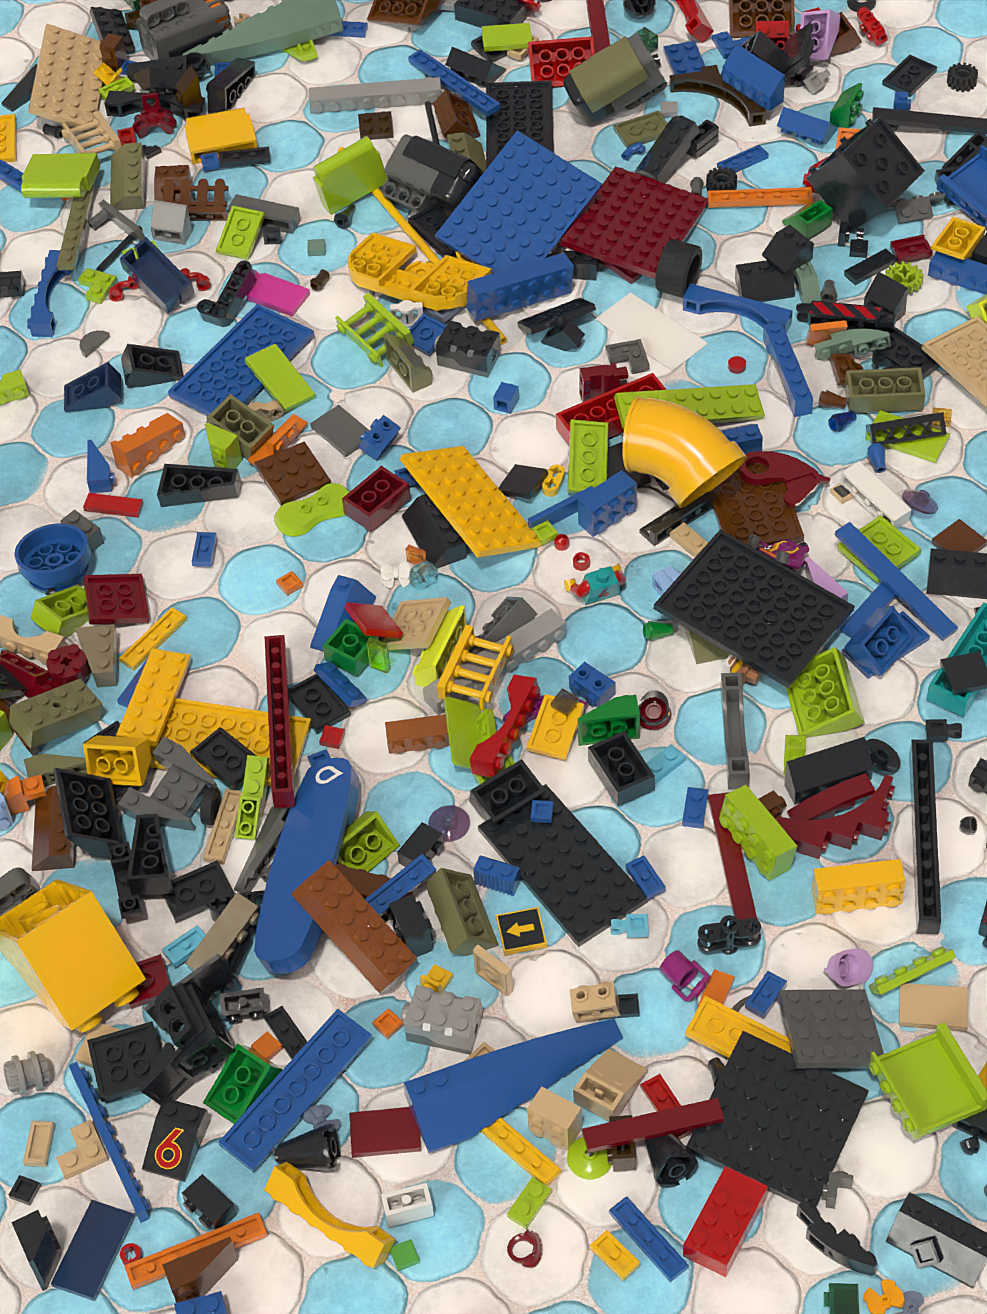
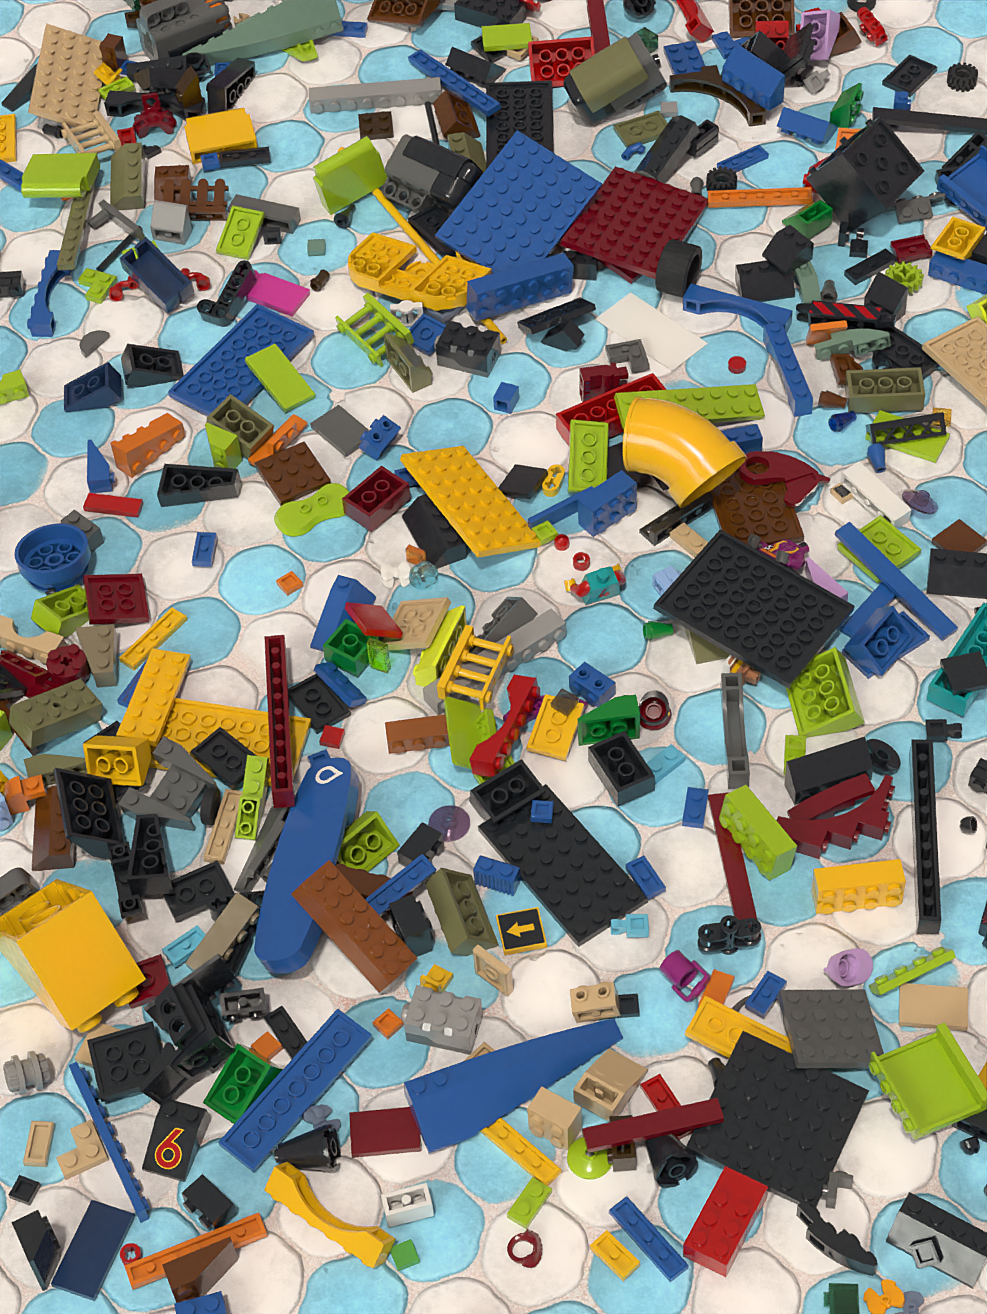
black plate [89,7,135,53] -> none
tan piece [248,401,284,422] -> none
reddish brown brick [759,790,787,820] -> none

